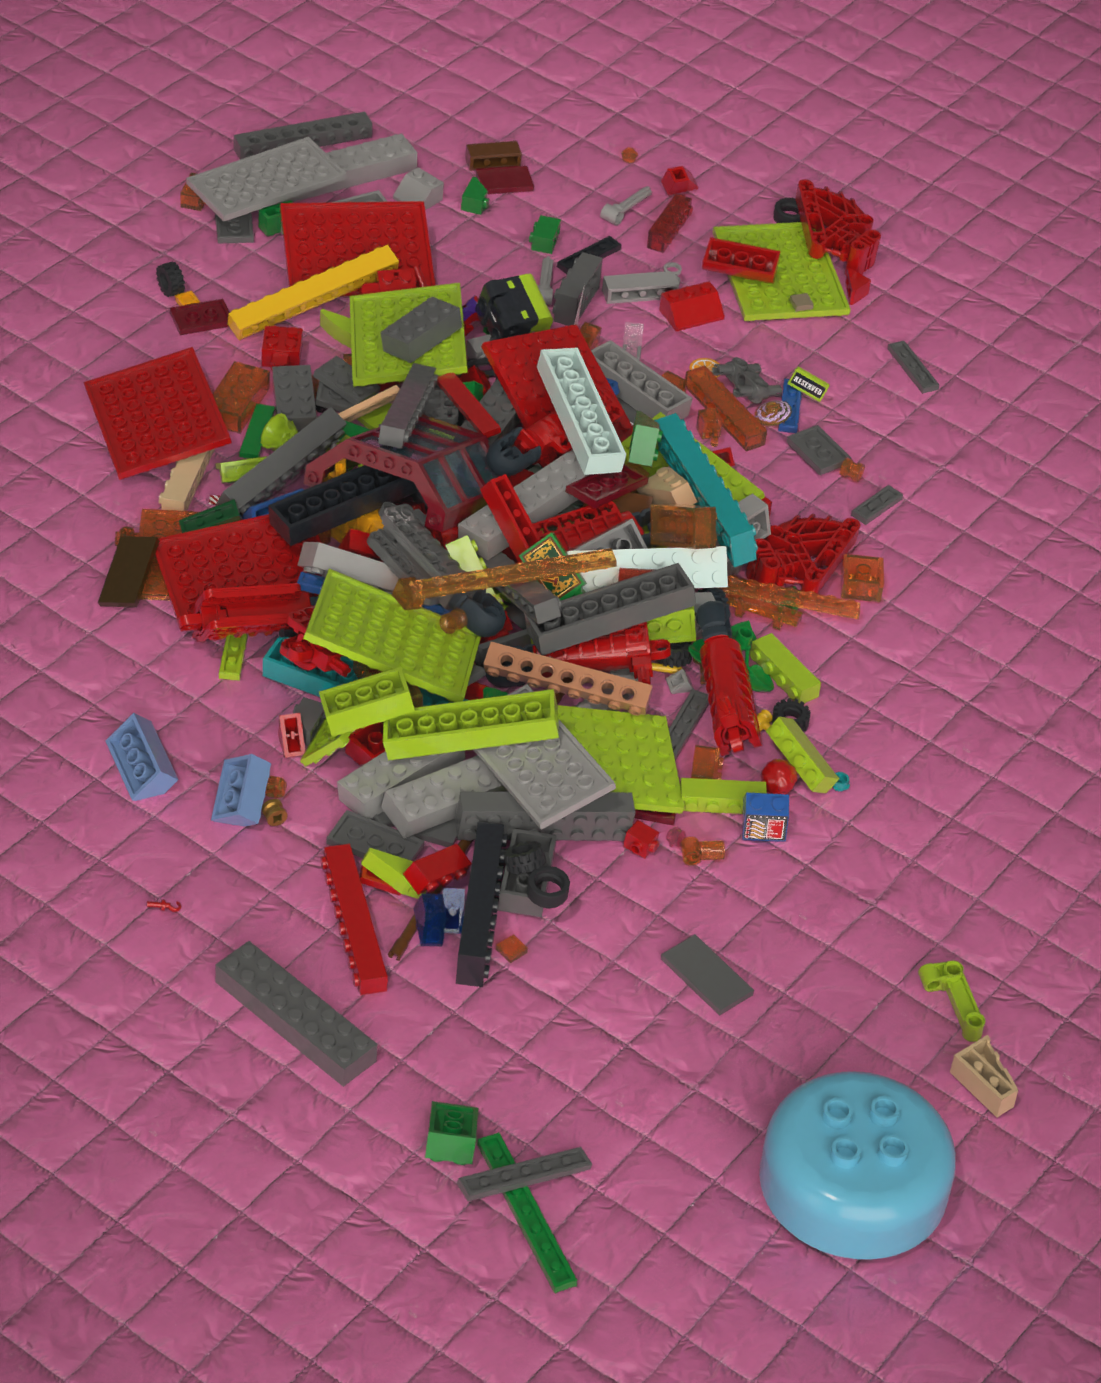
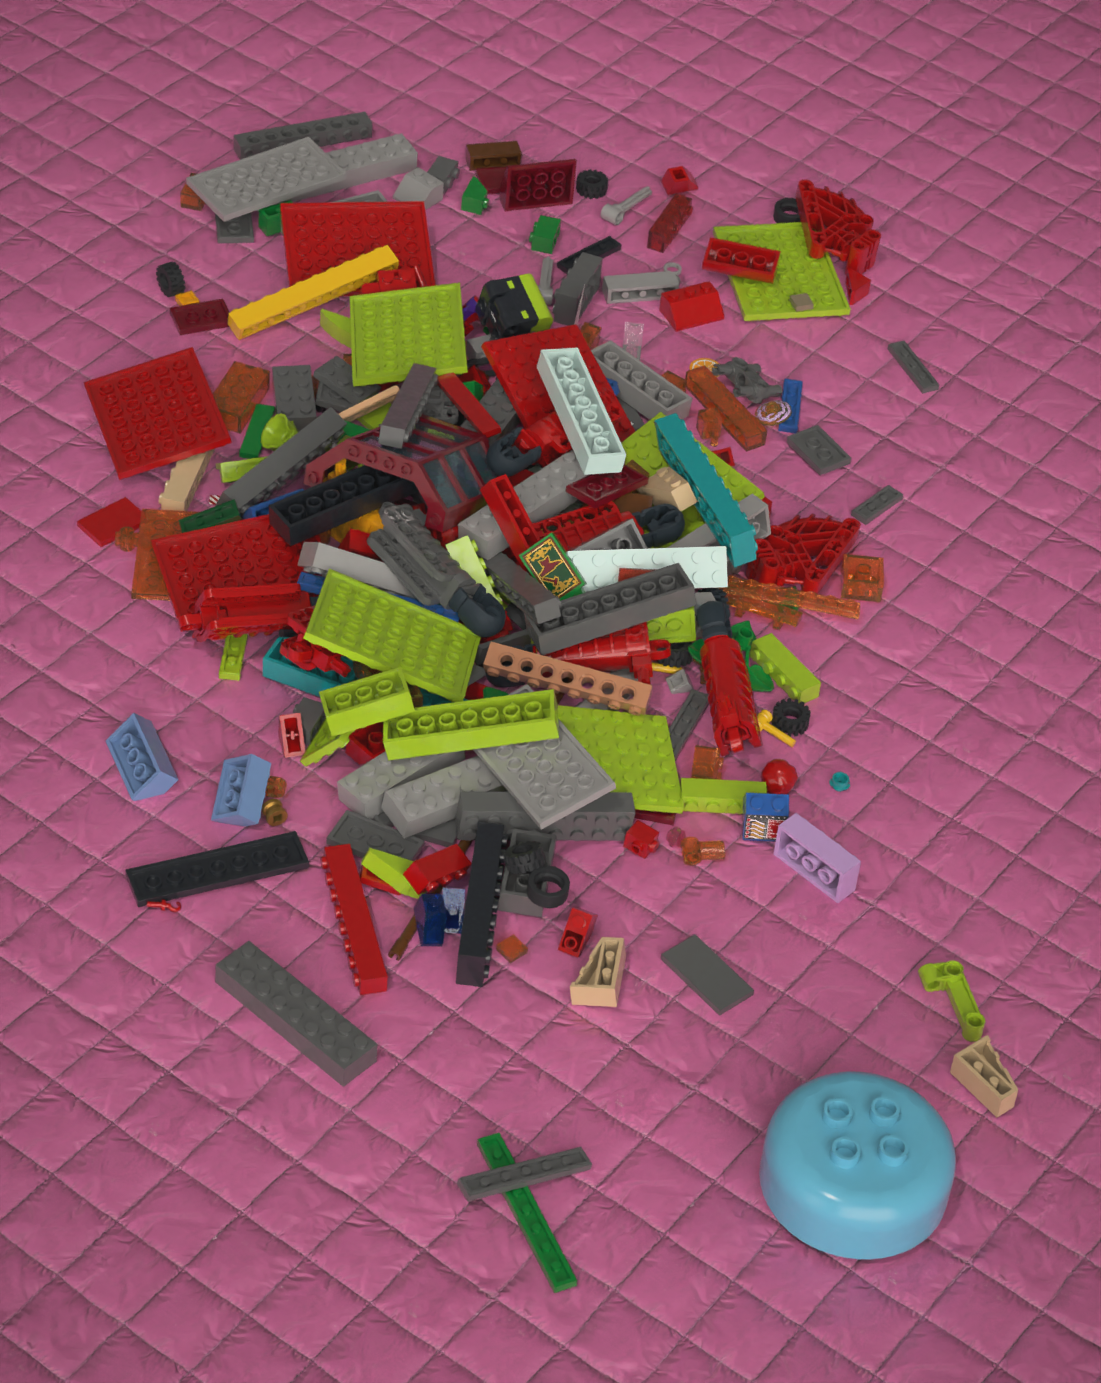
dark brown tile [98,536,159,607] -> none
red brick [262,325,303,371] -> none
dark grey brick [380,297,462,363] -> none
clear orange brick [392,577,428,610] -> none
clear orange plate [409,548,617,601] -> none
green slope [425,1101,479,1165] -> none
clear orange wheel [439,608,468,634] -> none
clear orange plate [621,147,638,163] -> none
slope [629,410,662,467] -> none
clear orange brick [650,503,717,549] -> none
lime brick [766,717,839,793] -> none
panel [788,367,830,402] -> none
clear orange wheel [839,458,865,482] -> none
none -> red tile [77,497,150,547]
none -> black plate [125,831,309,907]
none -> dark grey brick [427,156,460,194]
none -> dark red slope [499,159,577,211]
none -> red slope [558,907,598,957]
none -> tan wedge [570,937,626,1007]
none -> black tyre [576,169,608,199]
none -> lavender brick [773,813,861,903]

